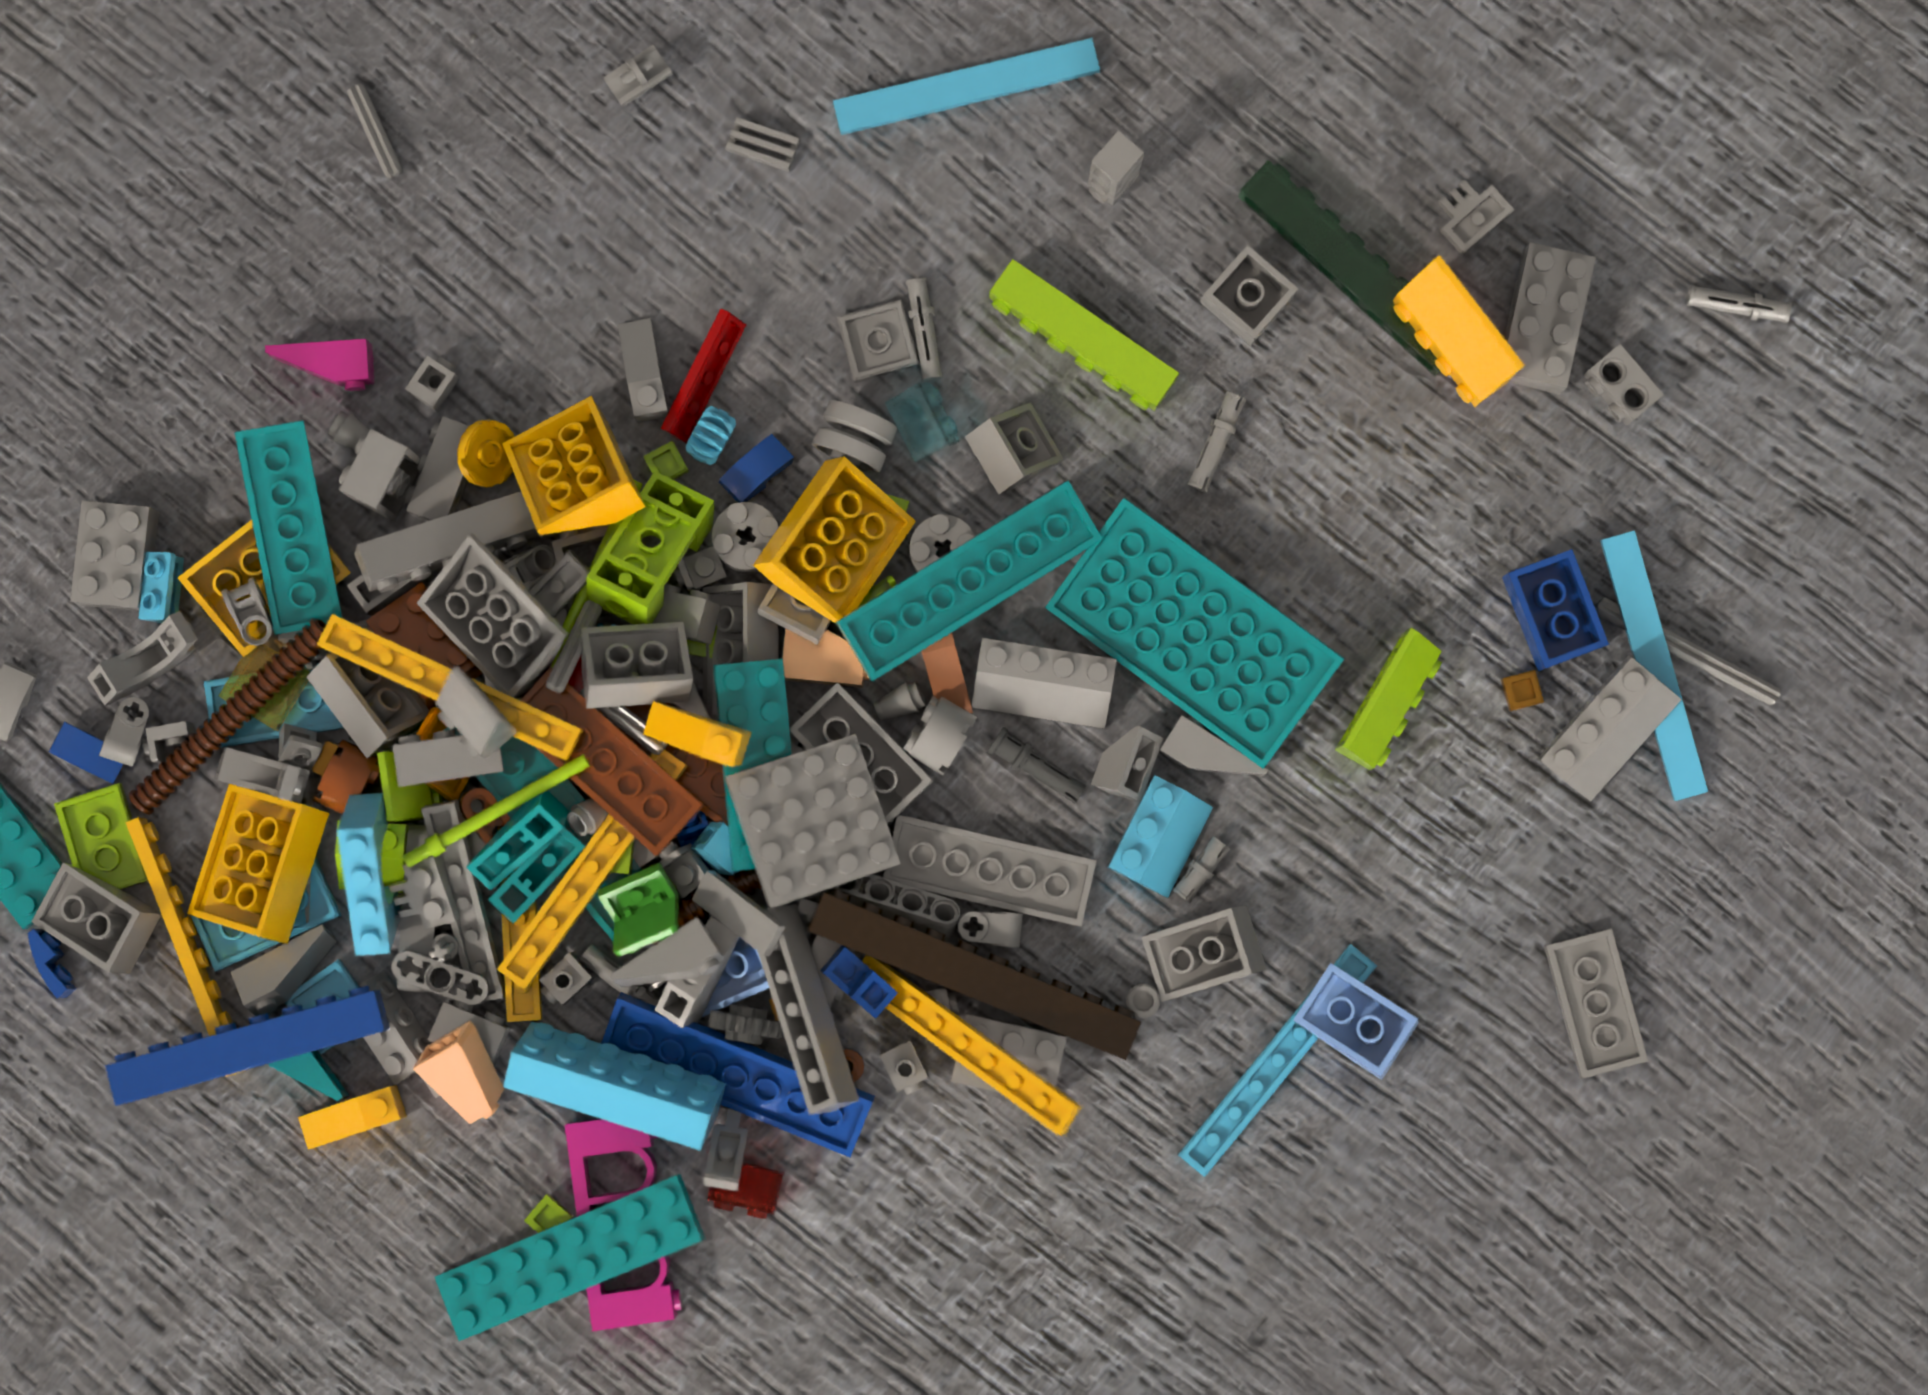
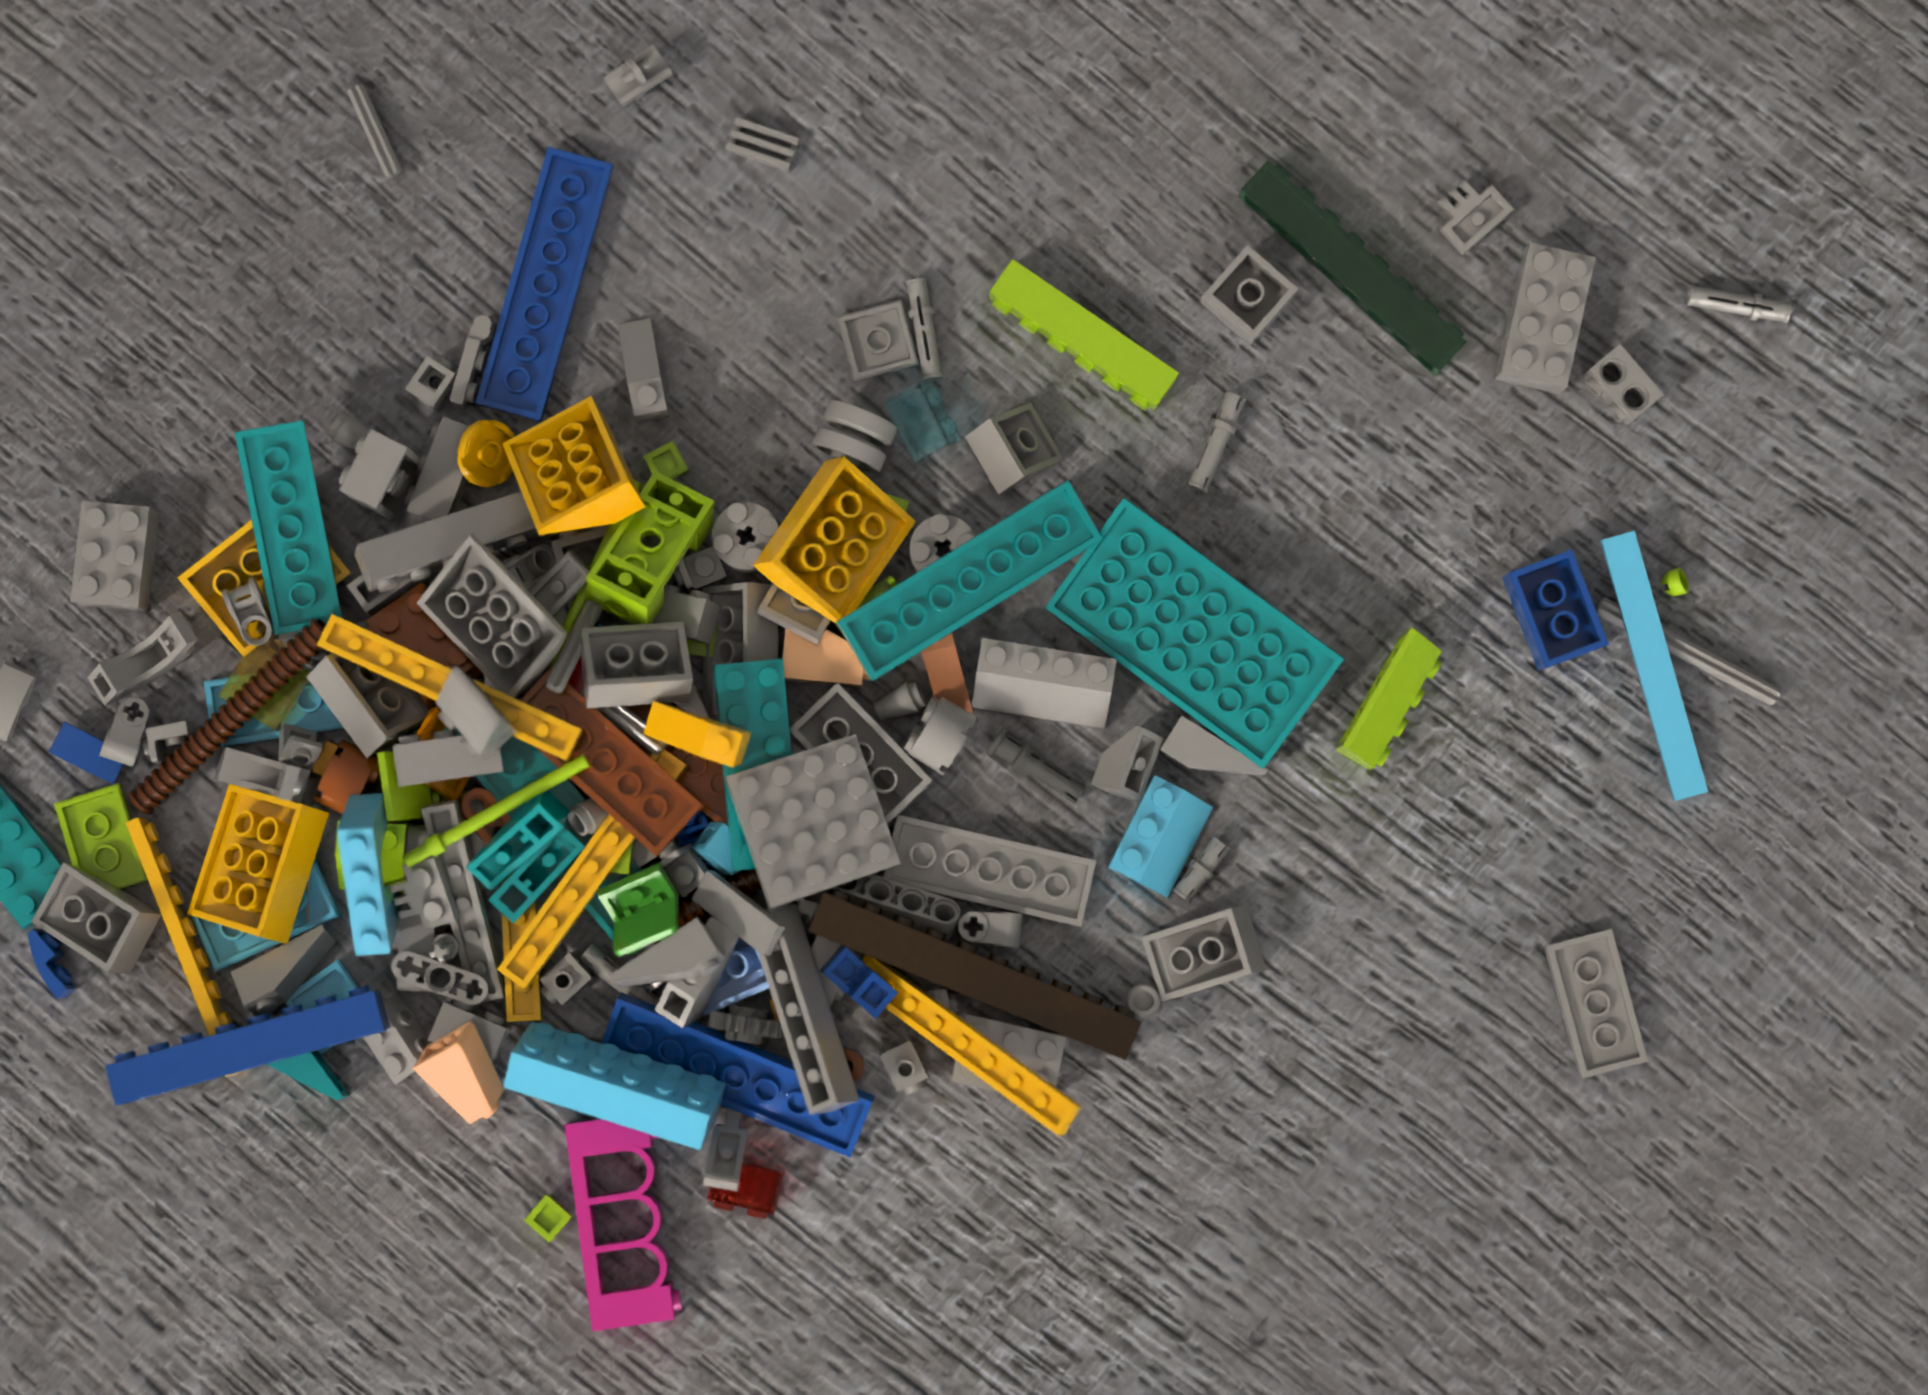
medium azure bracket [138,552,184,623] -> none
dark pink slope [265,339,375,391] -> none
yellow slope [298,1085,407,1150] -> none
teal plate [434,1174,706,1341] -> none
red tile [660,308,746,444] -> none
medium azure gear [686,406,736,465] -> none
blue slope [718,434,794,503] -> none
medium azure tile [833,38,1100,135] -> none
light grey brick [1087,130,1144,206] -> none
medium azure tile [1177,944,1377,1177] -> none
light blue slope [1293,963,1419,1080] -> none
yellow slope [1392,255,1525,407] -> none
pearl gold tile [1501,670,1544,711] -> none
light grey slope [1539,655,1682,801] -> none
none -> light grey hinge [449,314,496,411]
none -> blue plate [475,147,614,422]
none -> lime hinge [1661,567,1689,596]

